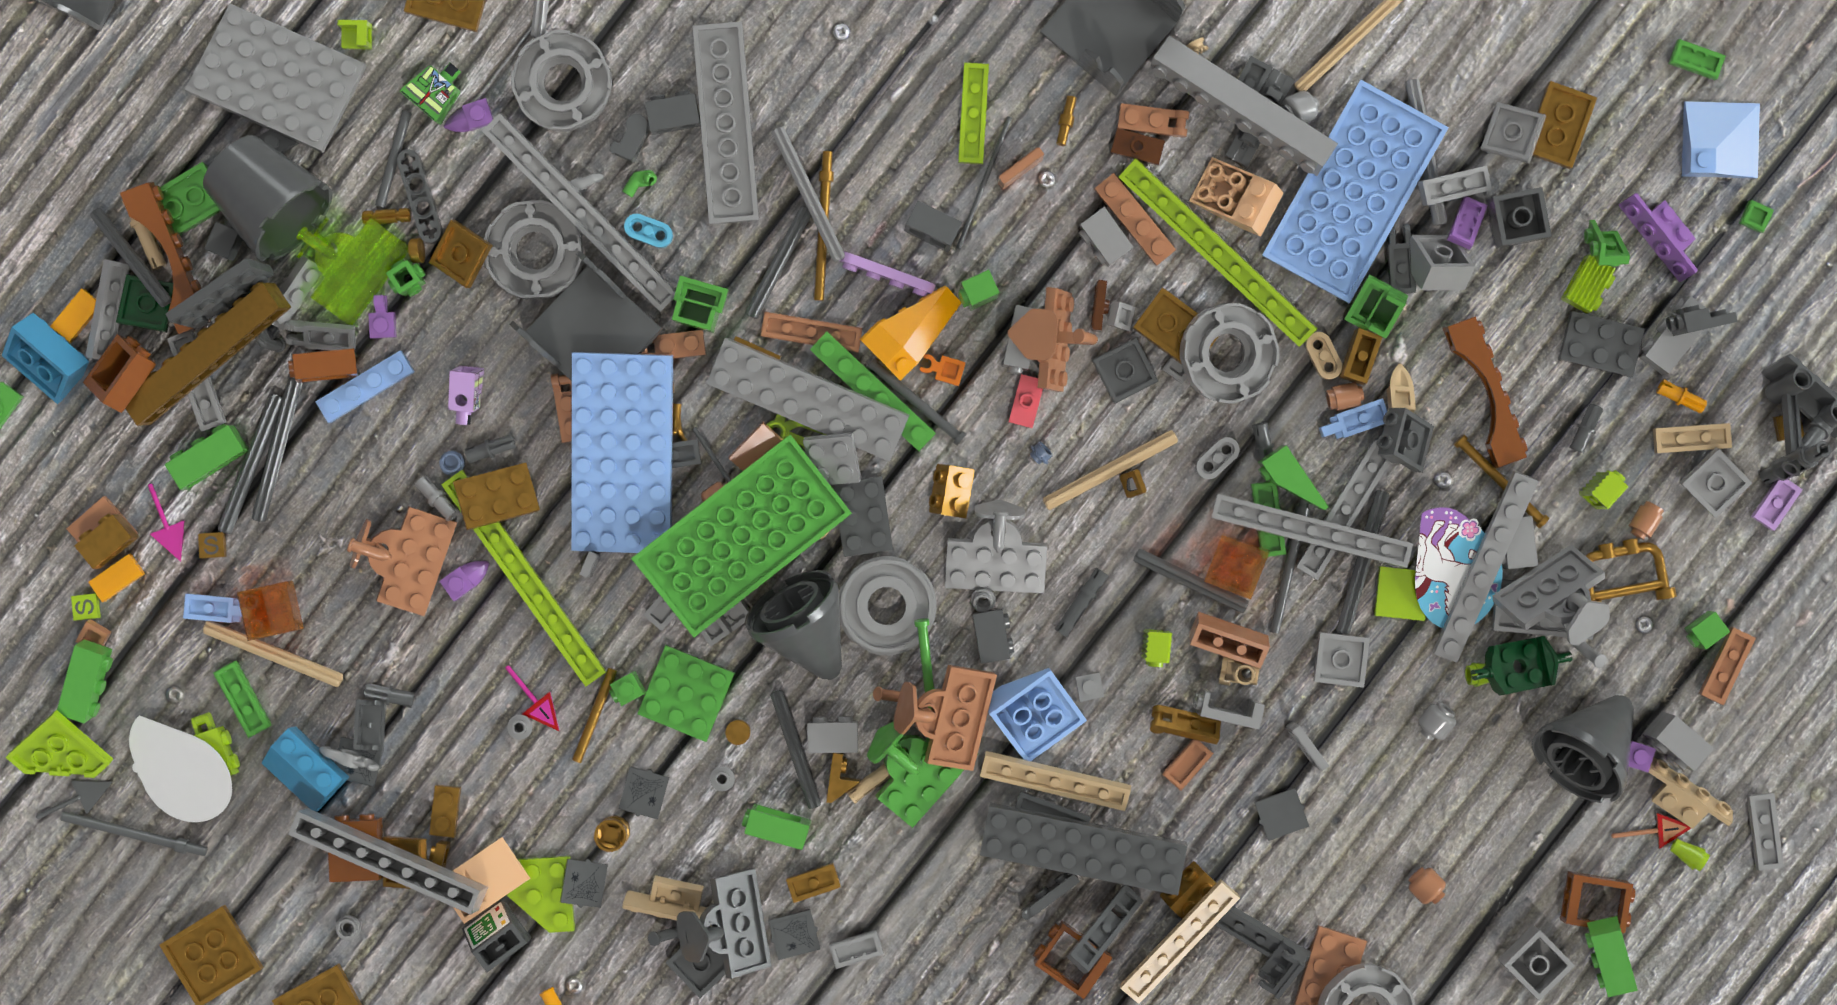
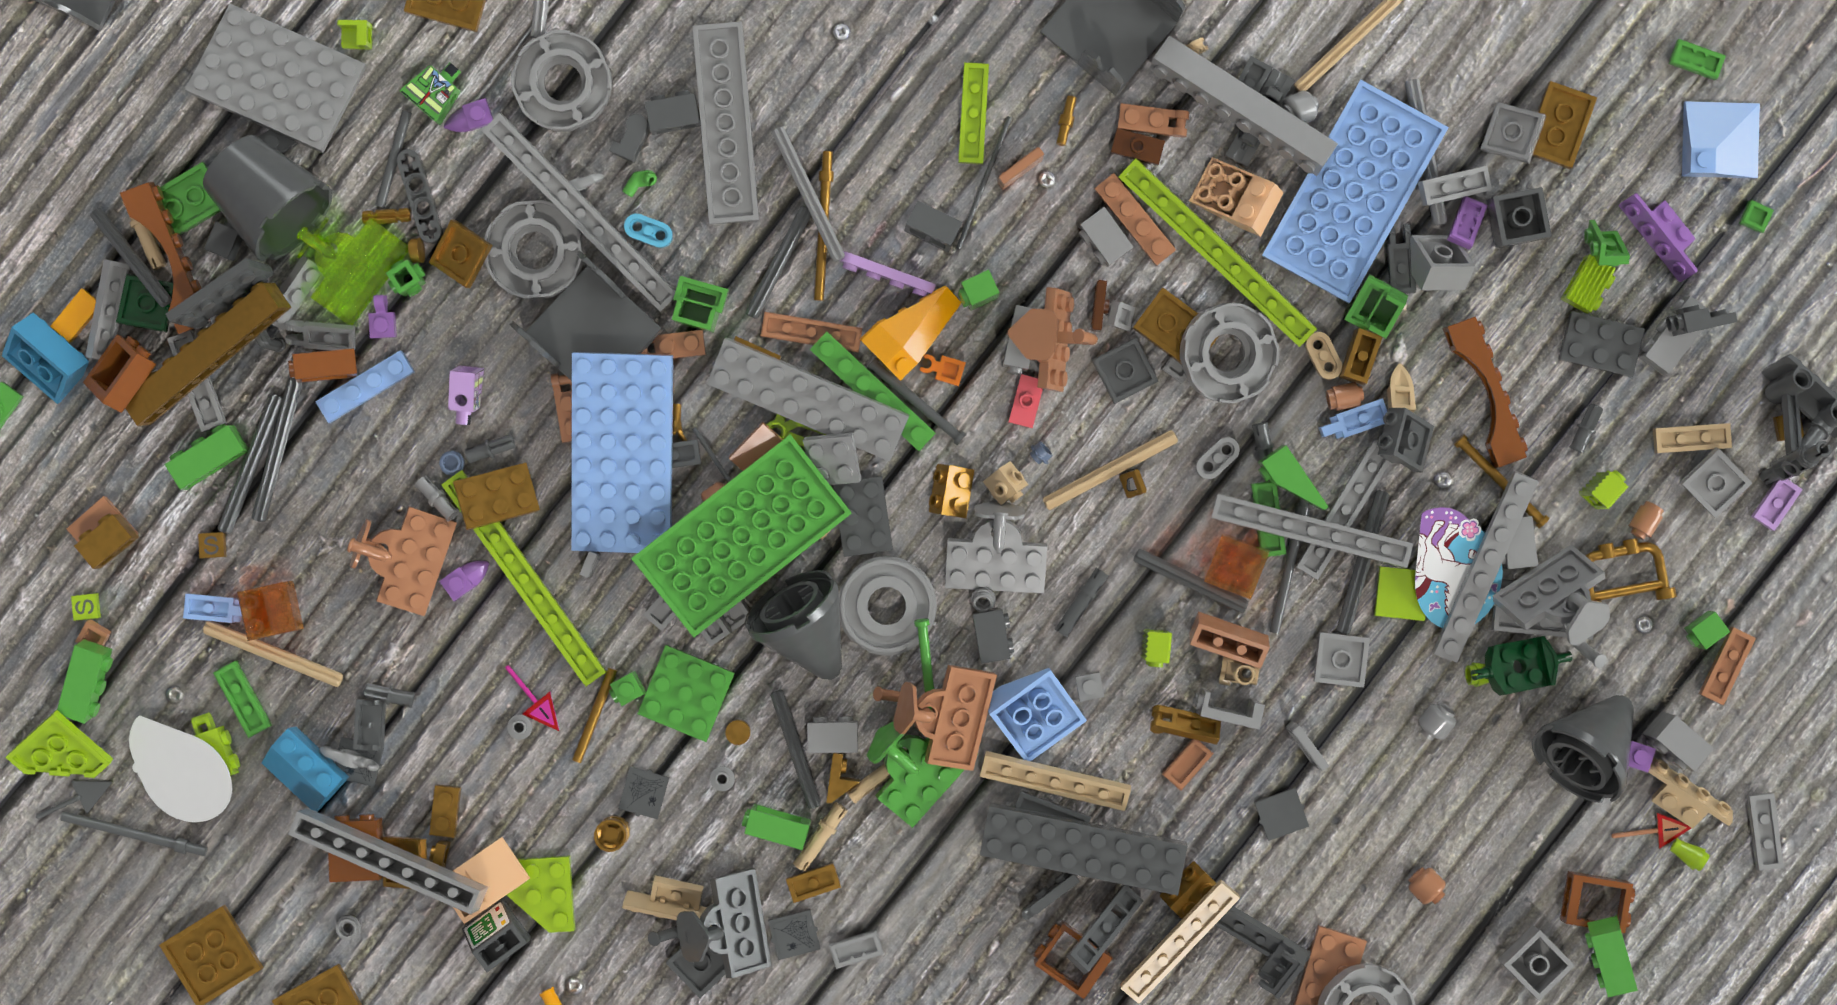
light orange tile [88,554,145,602] -> none
dark pink piece [148,483,185,562] -> none
dark grey piece [560,859,608,908] -> none
light orange axle [1656,379,1707,413] -> none
none -> tan pin [793,802,848,872]
none -> tan brick [983,461,1029,505]

